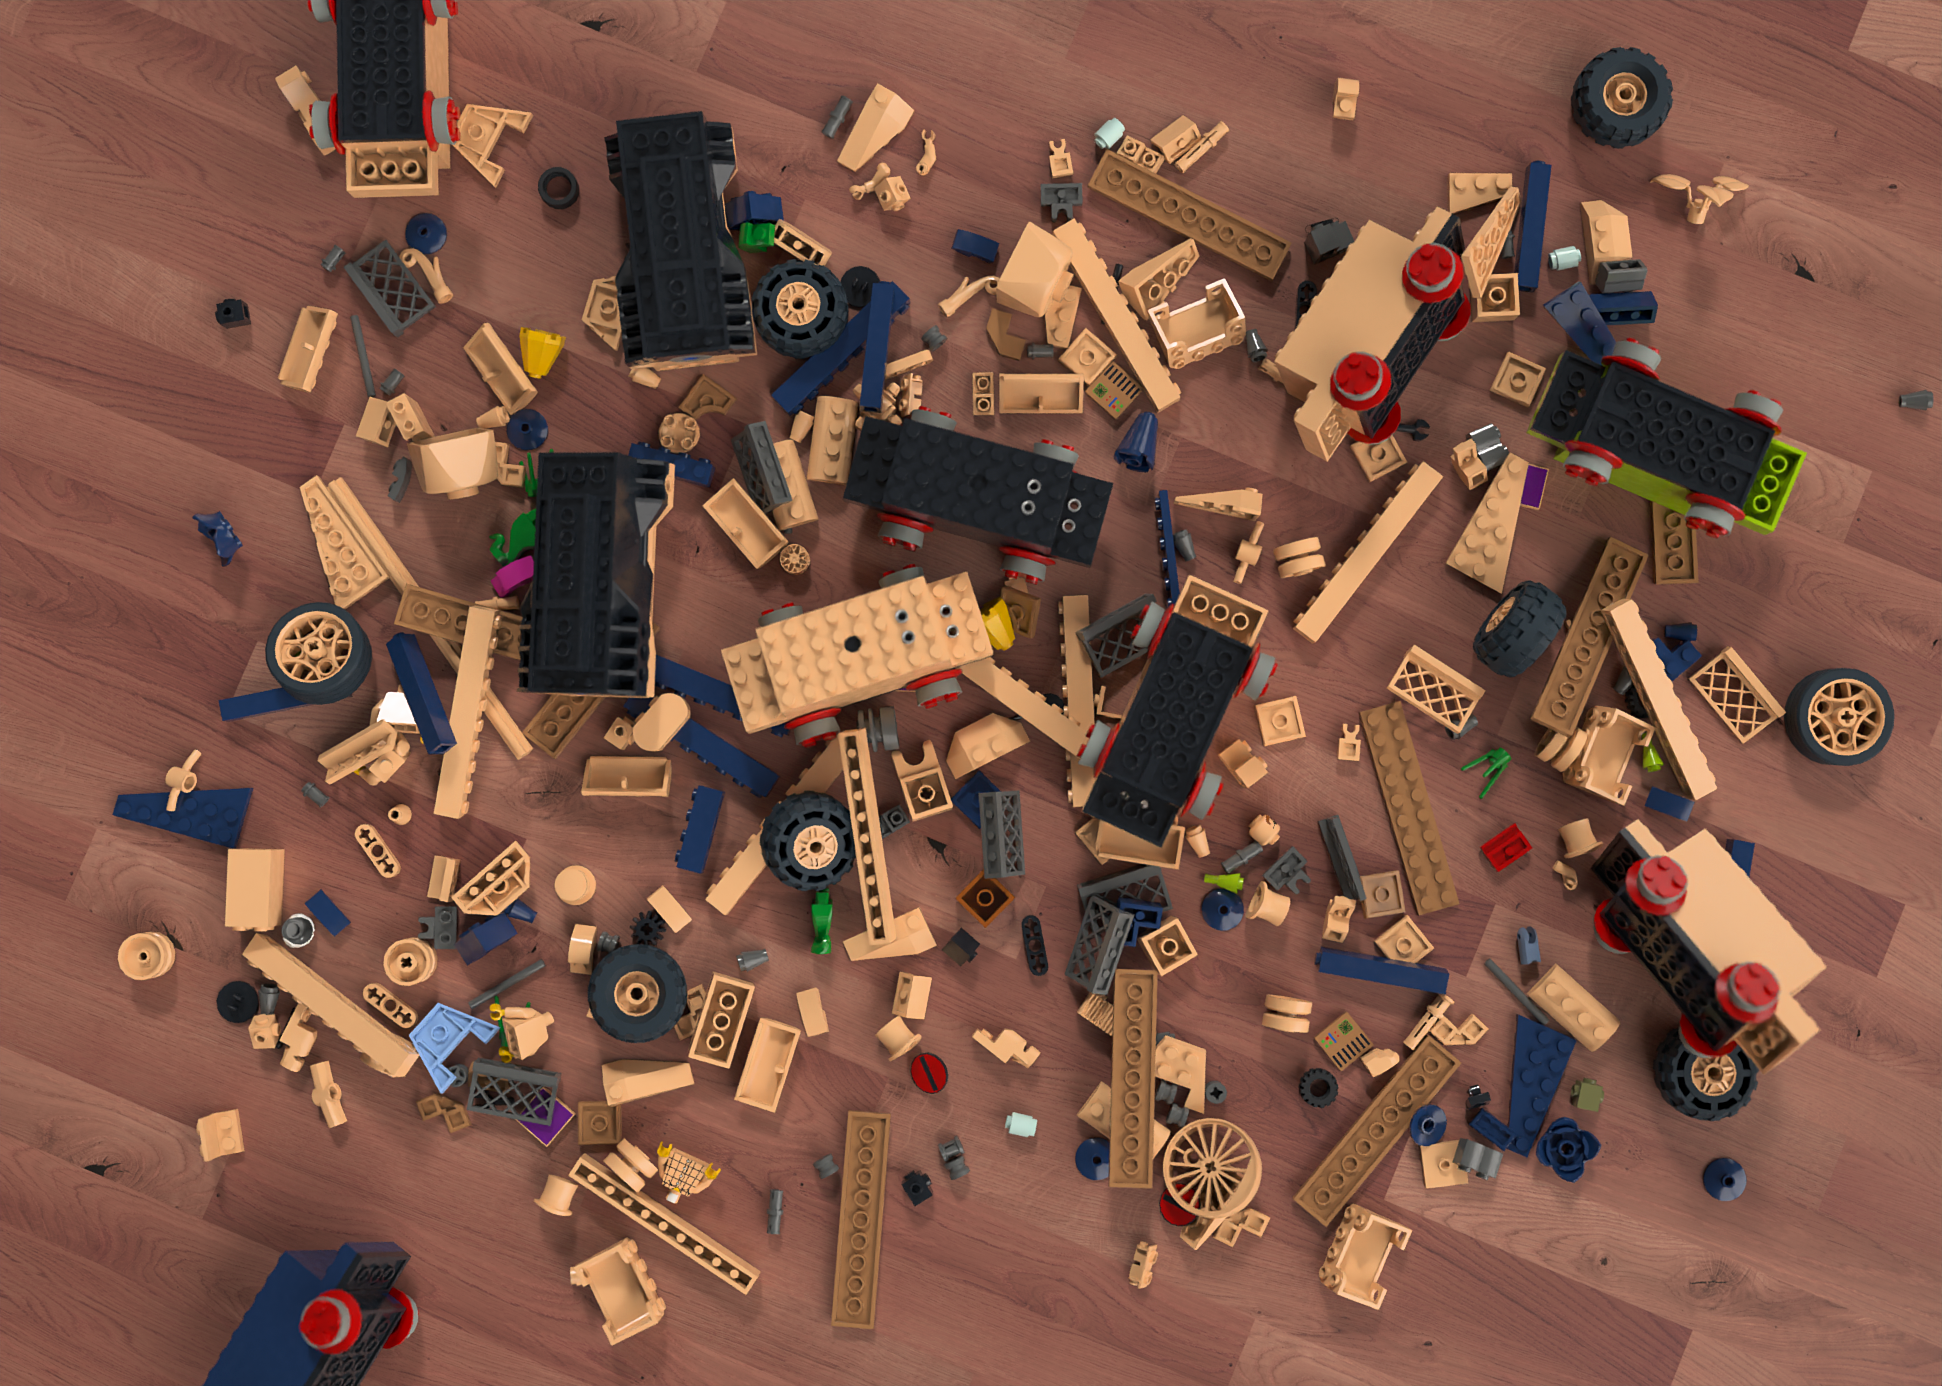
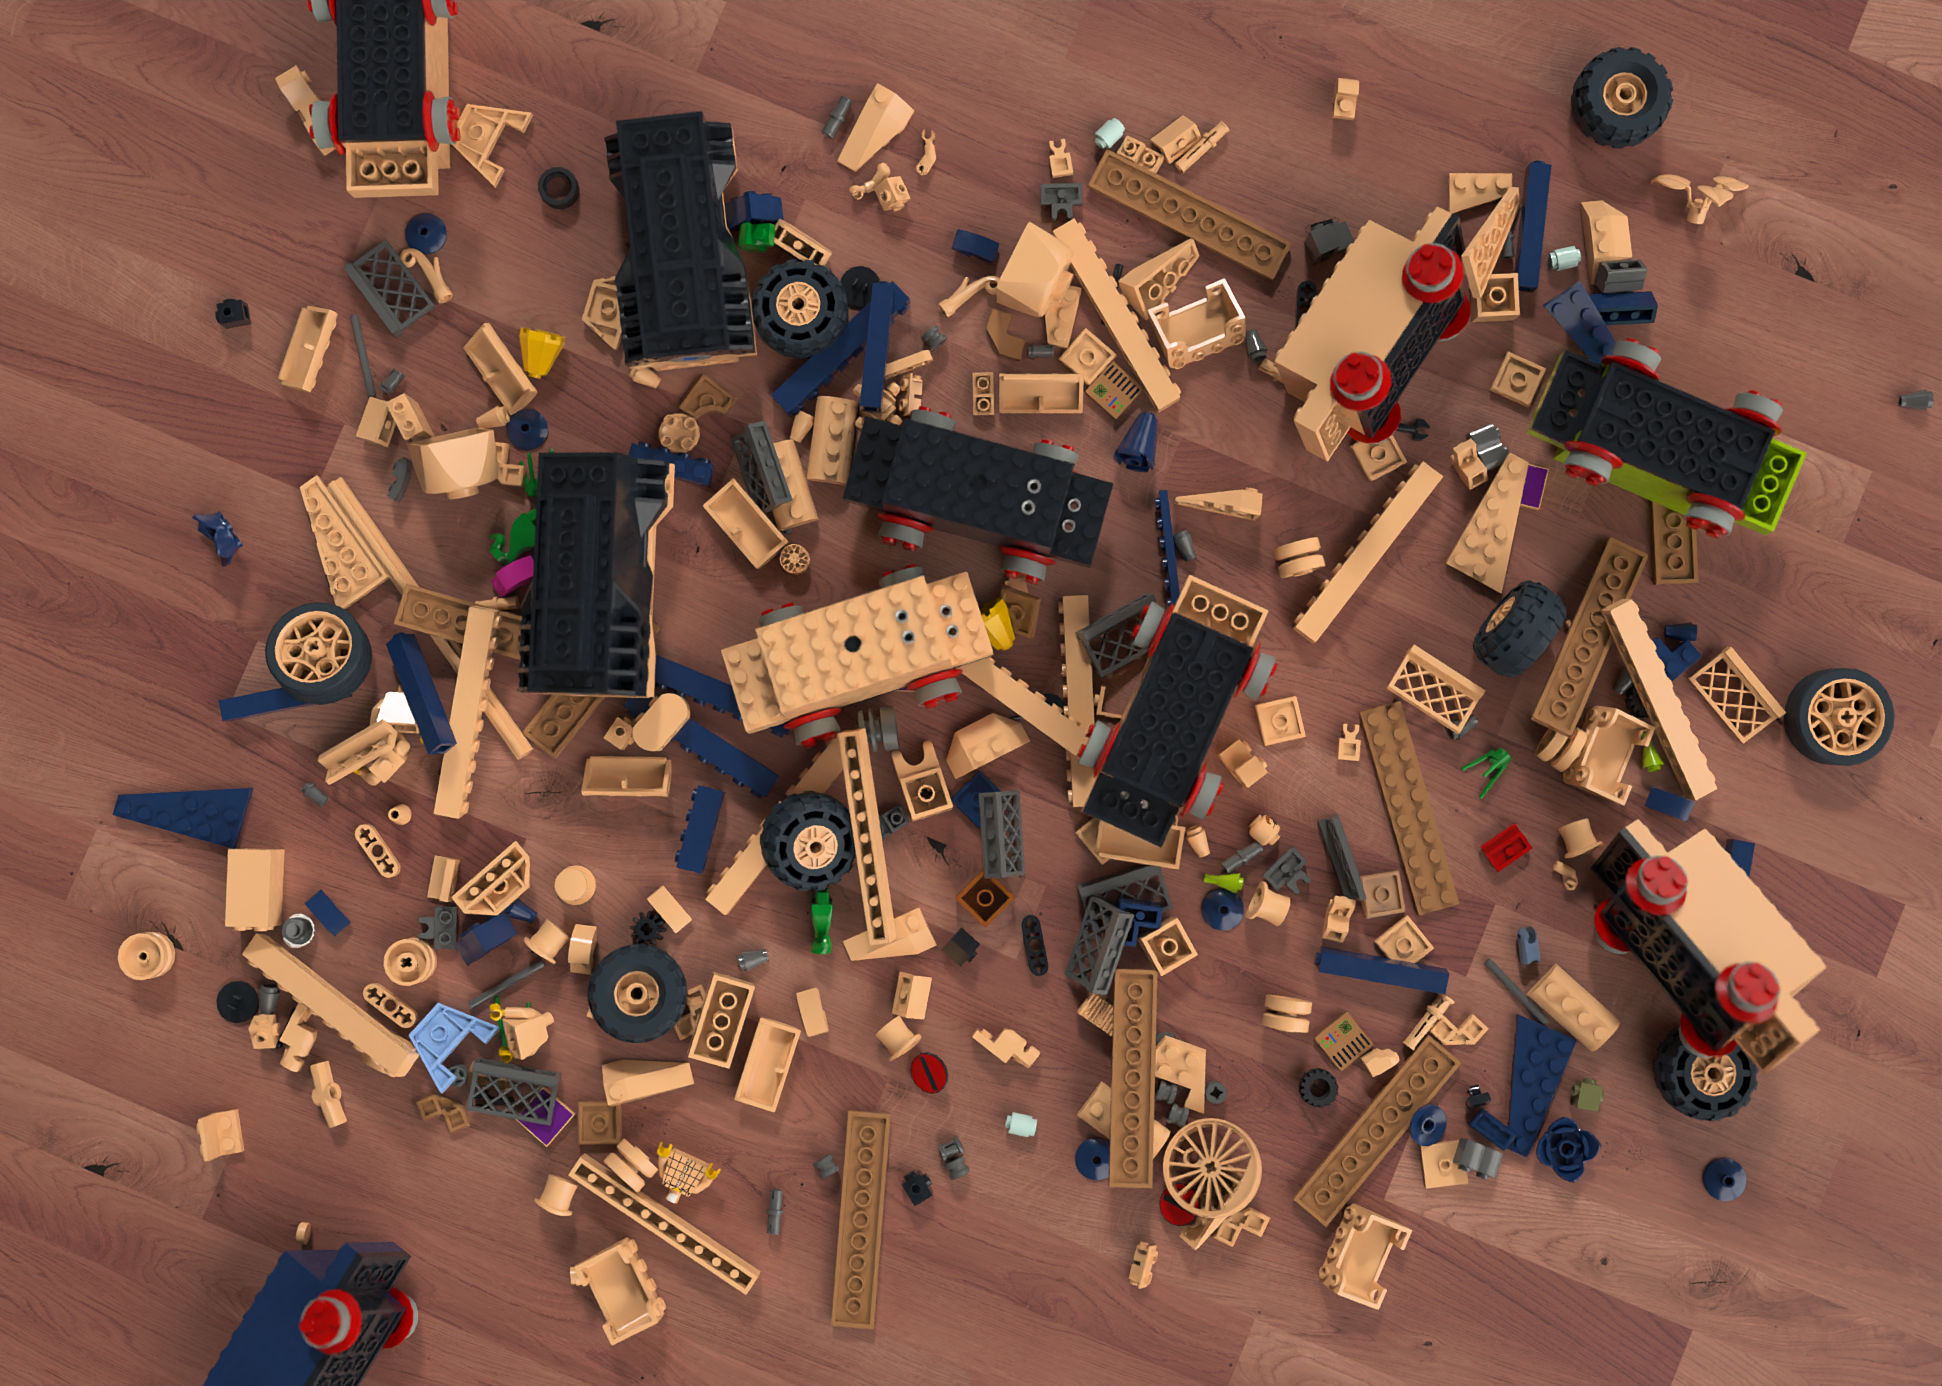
light nougat piece [165,749,202,811] -> none
dark grey pin [320,245,346,273] -> none
dark grey wheel [597,931,620,954] -> none
light nougat piece [1234,521,1264,584] -> none
none -> light nougat tile [296,1222,311,1245]
none -> light nougat piece [524,919,571,964]

